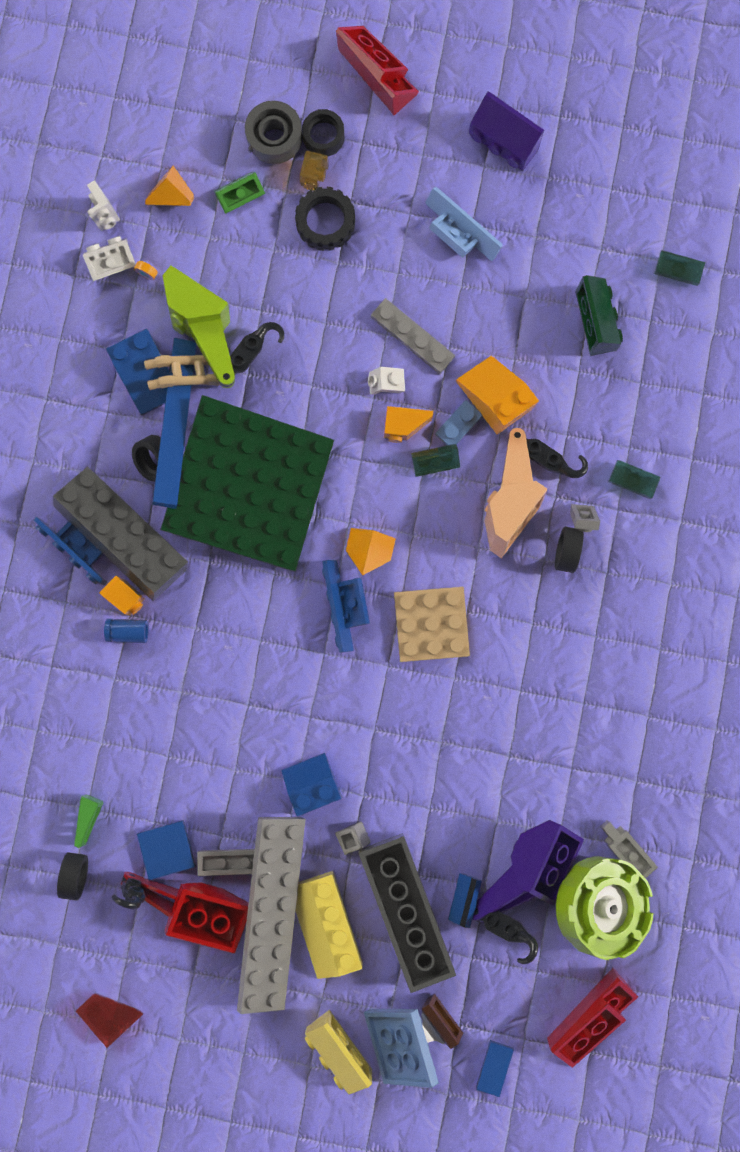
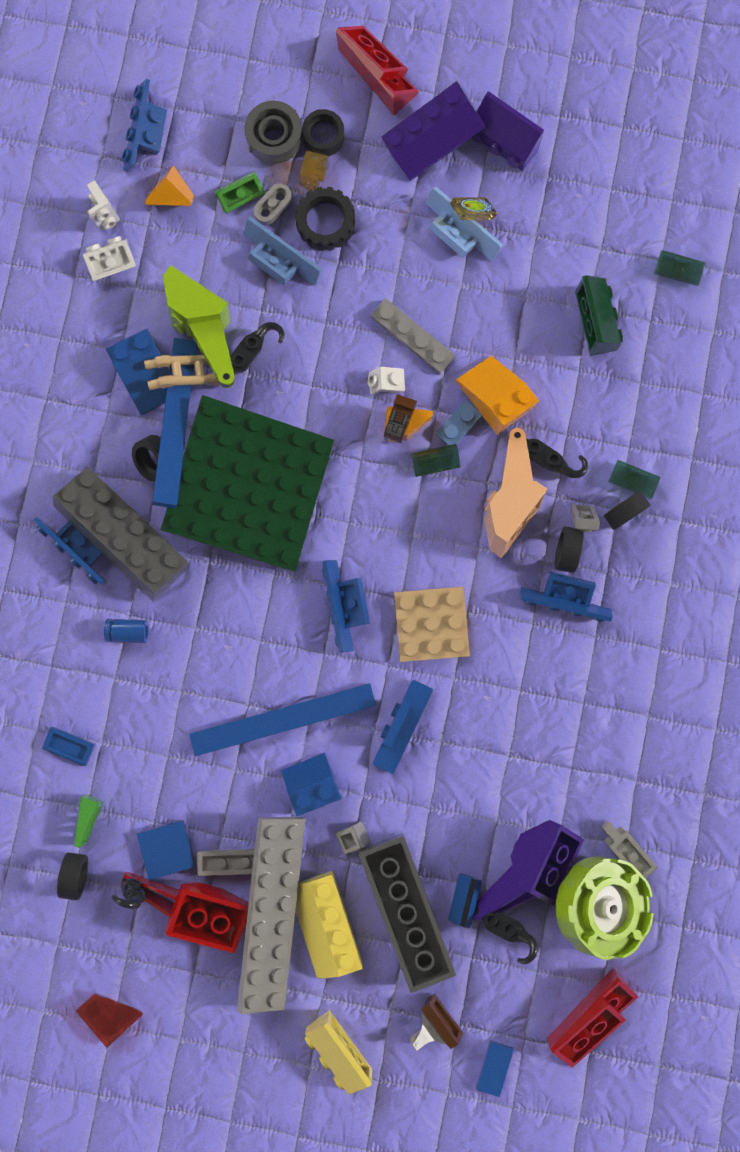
light orange slope [99,576,145,615] -> none
light orange tile [134,261,158,280] -> none
light orange slope [346,528,396,576] -> none
medium blue plate [364,1009,439,1088] -> none
none -> blue tile [42,727,96,766]
none -> blue bracket [122,79,167,172]
none -> blue tile [189,683,376,756]
none -> medium blue bracket [244,217,322,285]
none -> light grey plate [254,183,292,225]
none -> blue bracket [373,680,433,774]
none -> dark purple slope [381,81,486,181]
none -> leg [383,394,417,443]
none -> tile [450,197,498,220]
none -> blue bracket [520,572,613,622]
none -> black tyre [604,491,651,530]

